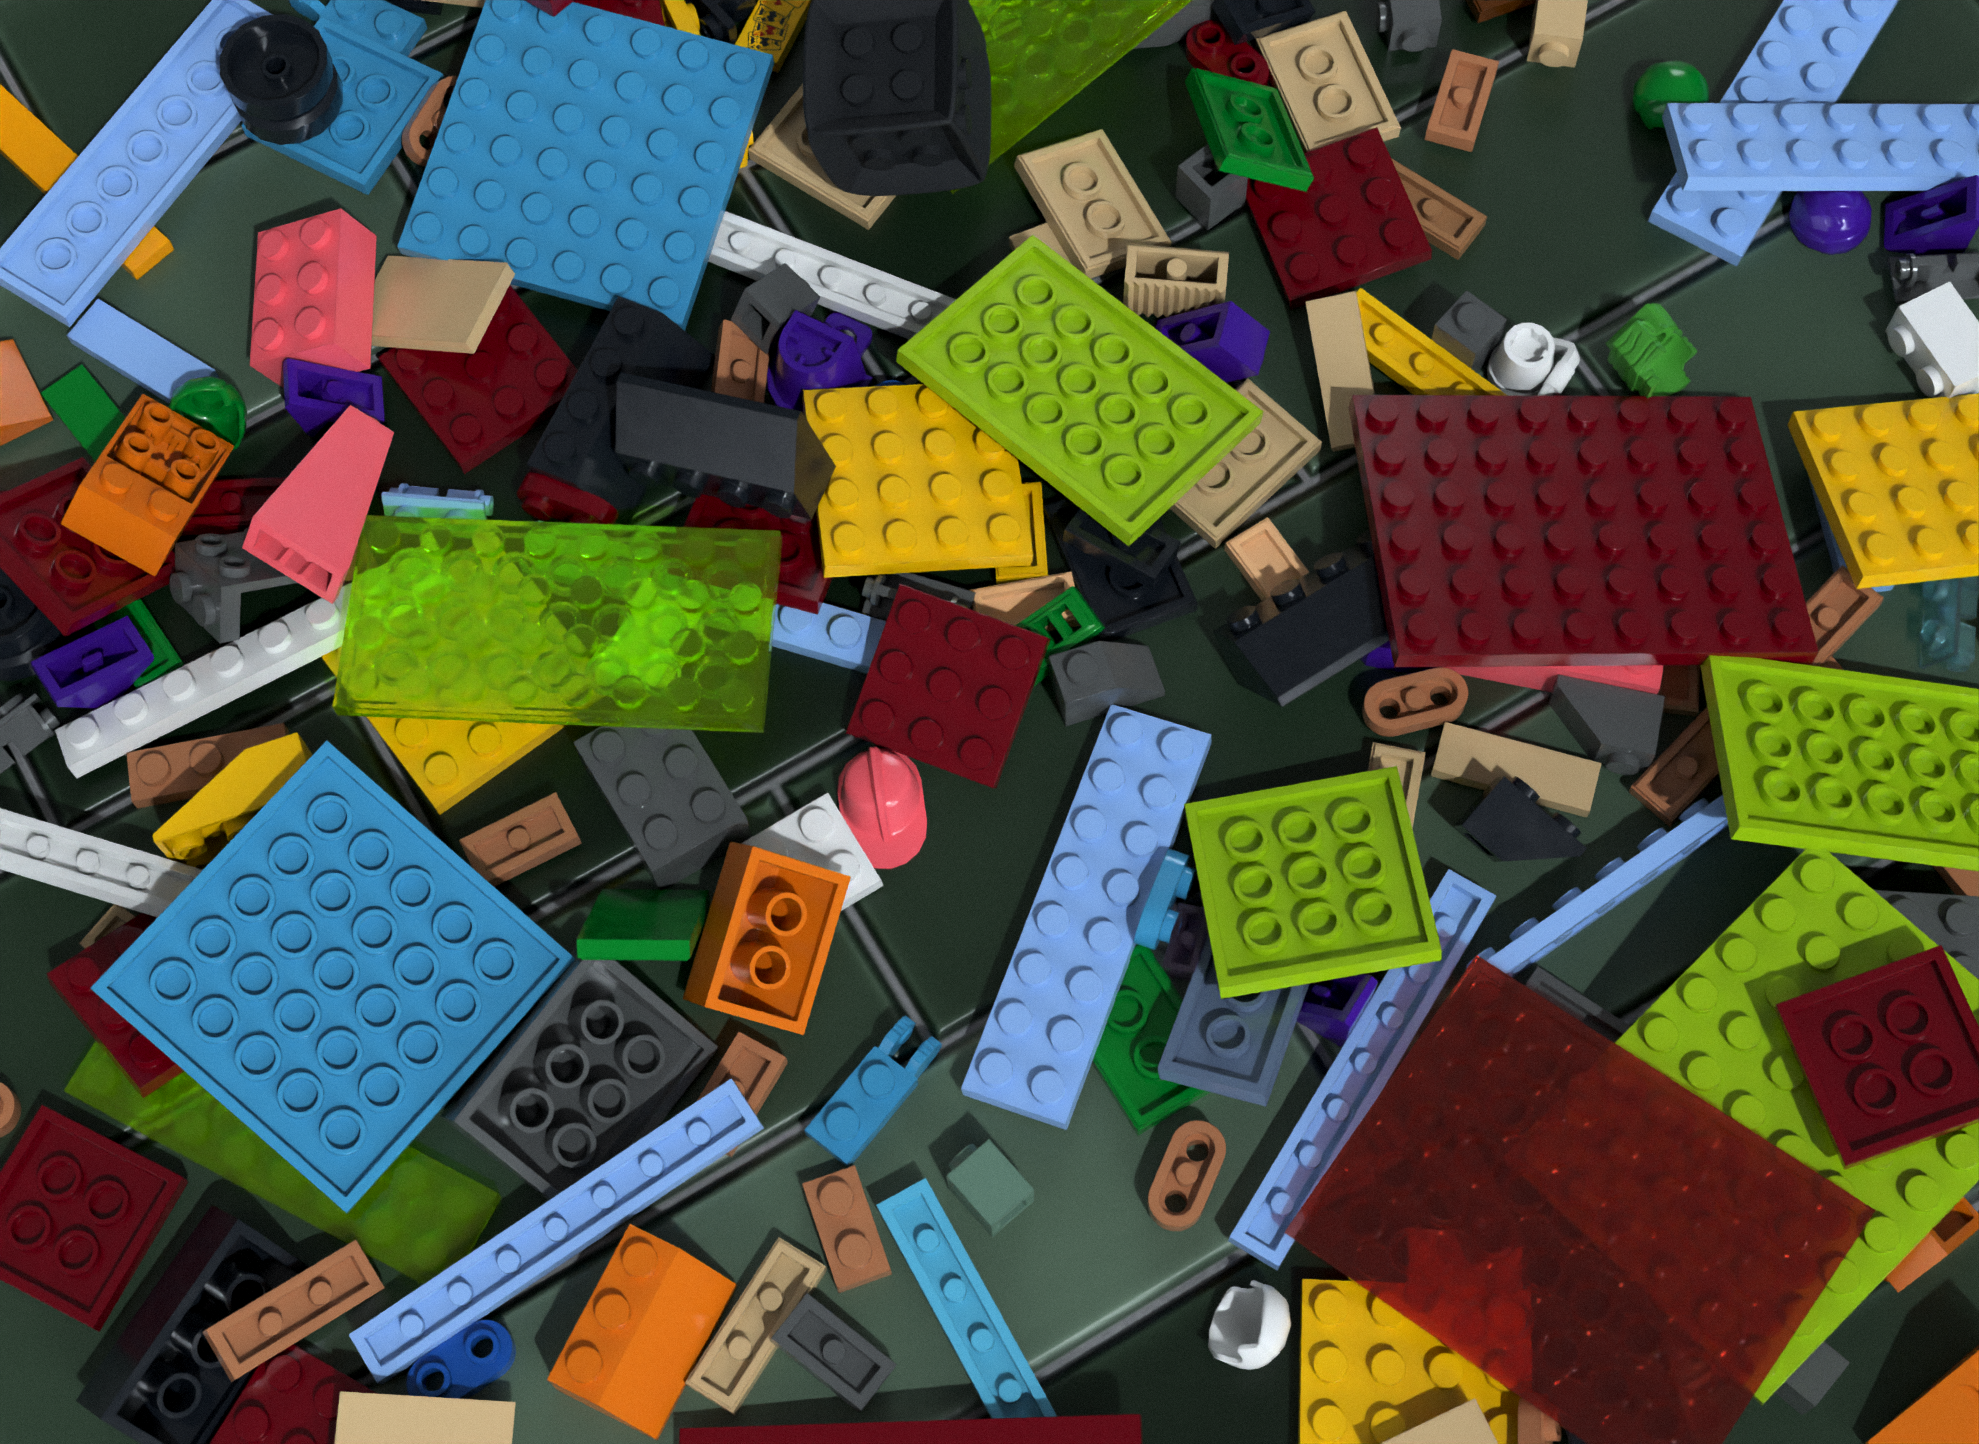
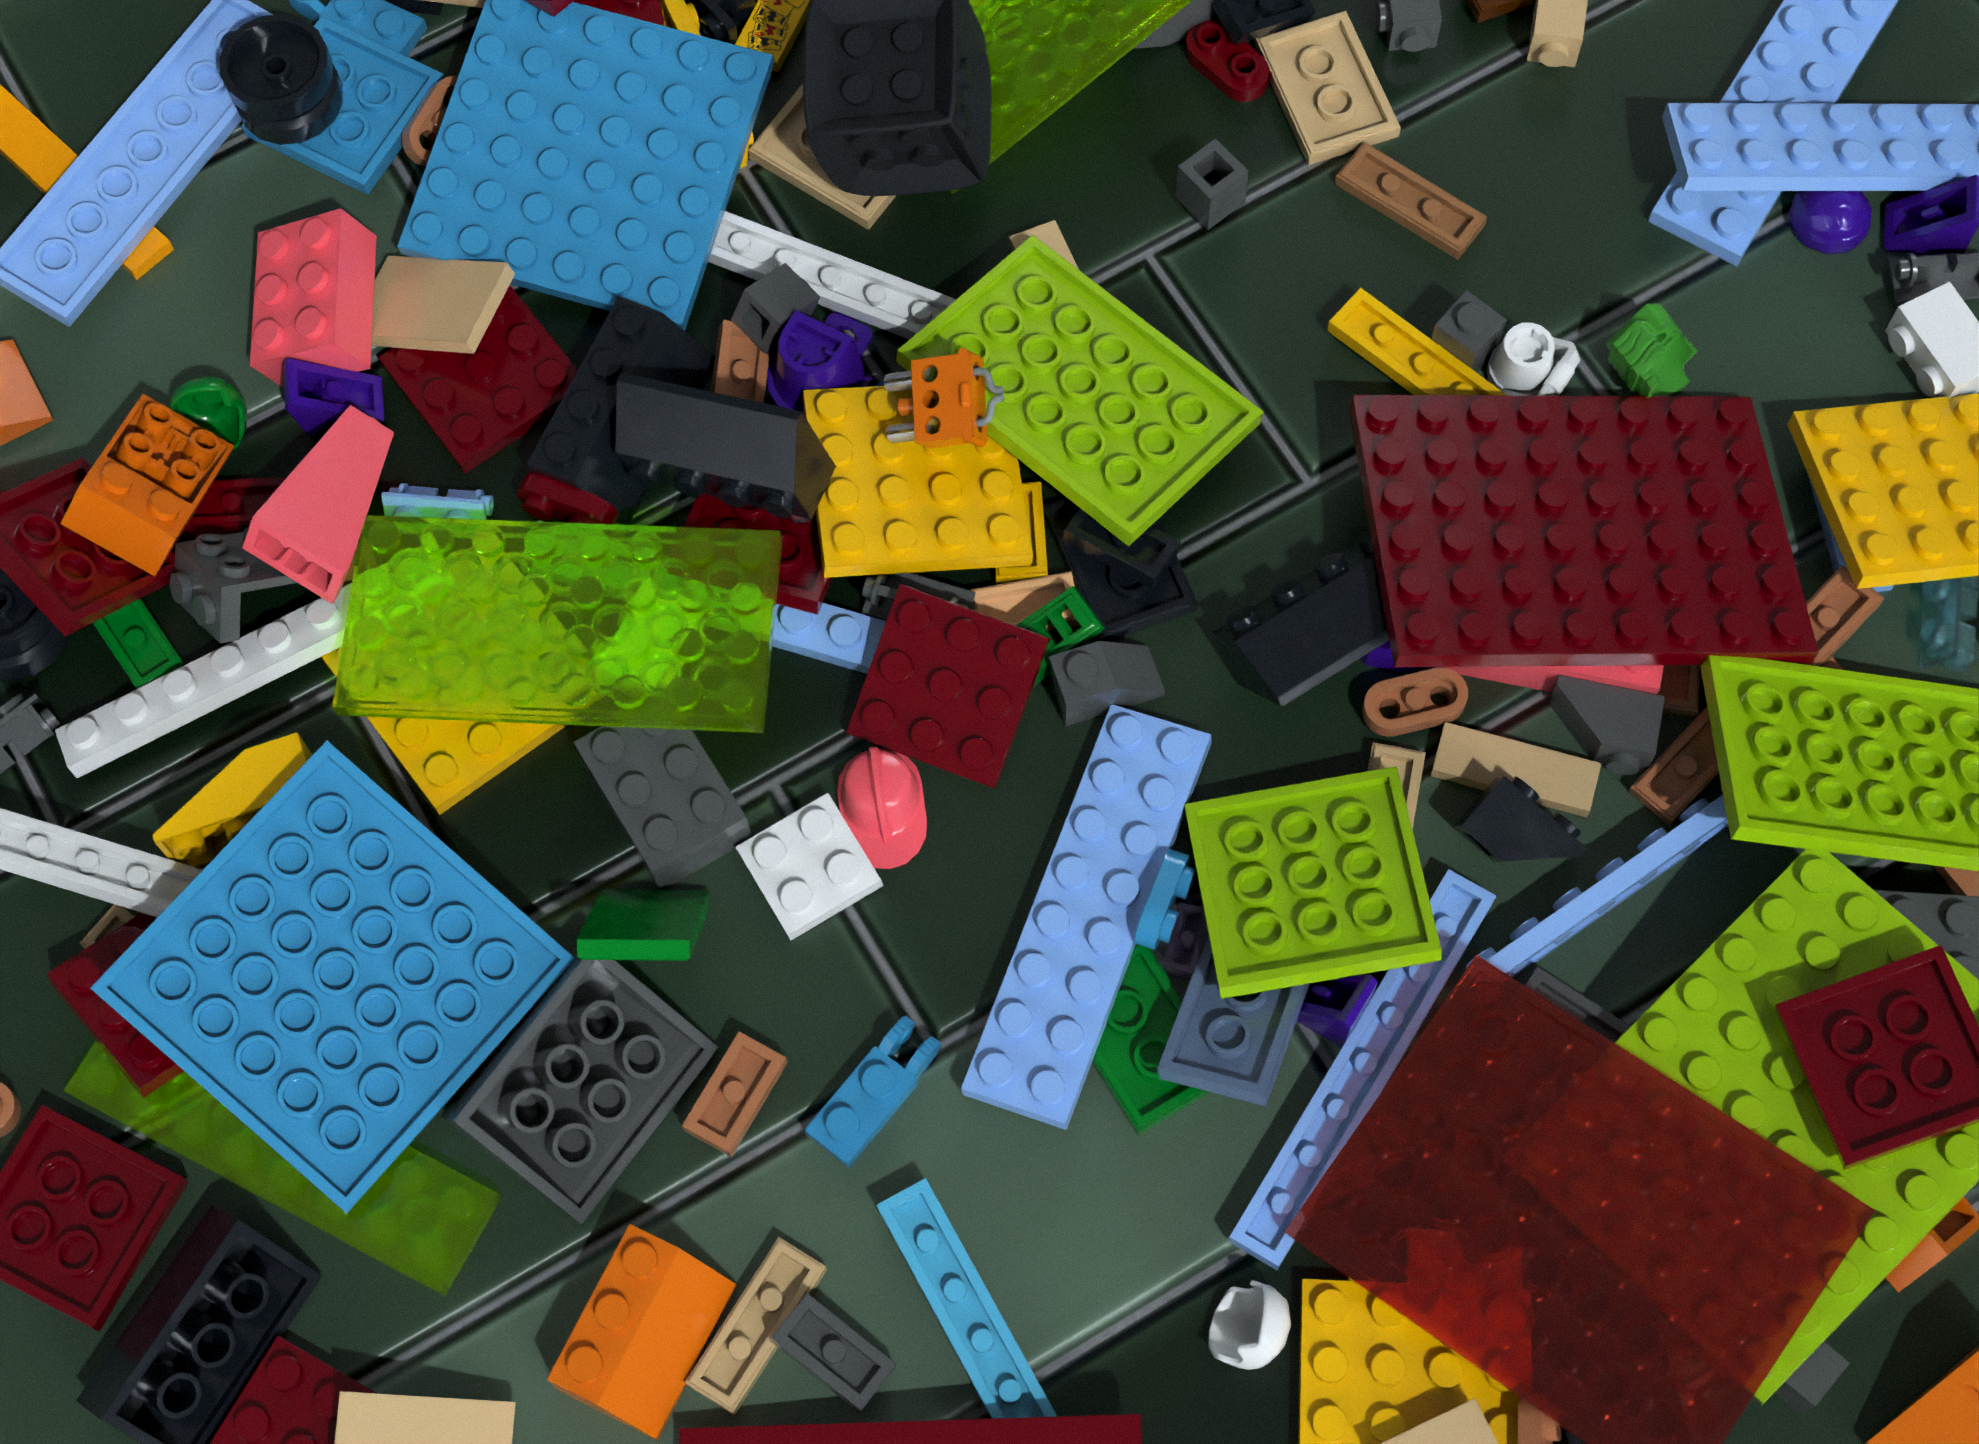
dark purple slope [31,616,154,708] -> none
green tile [40,364,125,462] -> none
light blue tile [66,299,219,403] -> none
nougat plate [127,723,289,809] -> none
nougat plate [202,1240,384,1382] -> none
light blue plate [349,1078,764,1384] -> none
blue plate [406,1320,516,1399] -> none
nougat plate [459,792,582,887] -> none
orange slope [683,842,851,1035] -> none
nougat plate [802,1165,892,1293] -> none
sand green brick [946,1139,1034,1237] -> none
tan tile [1014,129,1172,279] -> none
tan brick [1123,244,1229,318] -> none
nougat plate [1147,1120,1226,1231] -> none
dark purple slope [1155,301,1270,383] -> none
tan tile [1170,378,1322,549] -> none
green tile [1185,68,1314,192] -> none
light nougat tile [1224,517,1309,601] -> none
dark red plate [1245,127,1432,310] -> none
tan tile [1305,291,1375,452] -> none
nougat plate [1424,49,1499,152] -> none
green hair [1633,60,1709,130] -> none
none -> orange piece [884,348,1004,448]

